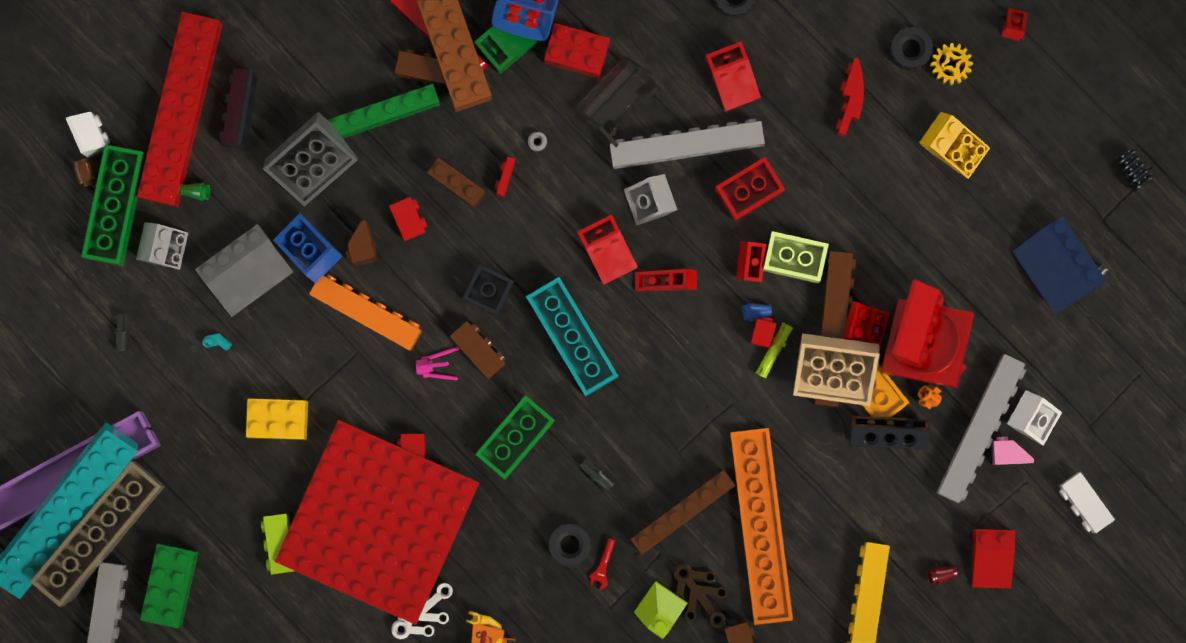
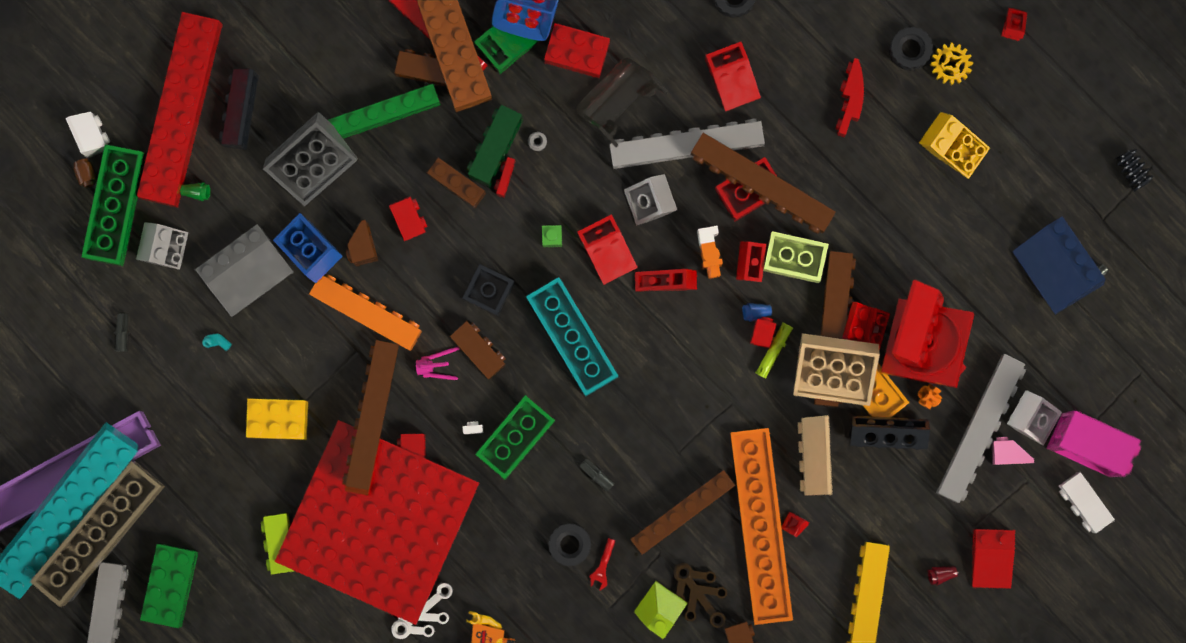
none -> reddish brown brick [342,340,399,495]
none -> white plate [463,421,484,435]
none -> dark green brick [467,105,523,188]
none -> bright green brick [542,225,562,247]
none -> reddish brown brick [690,133,836,234]
none -> orange hips [697,226,723,279]
none -> red slope [781,512,809,537]
none -> tan slope [798,416,832,495]
none -> dark pink window [1046,411,1141,477]

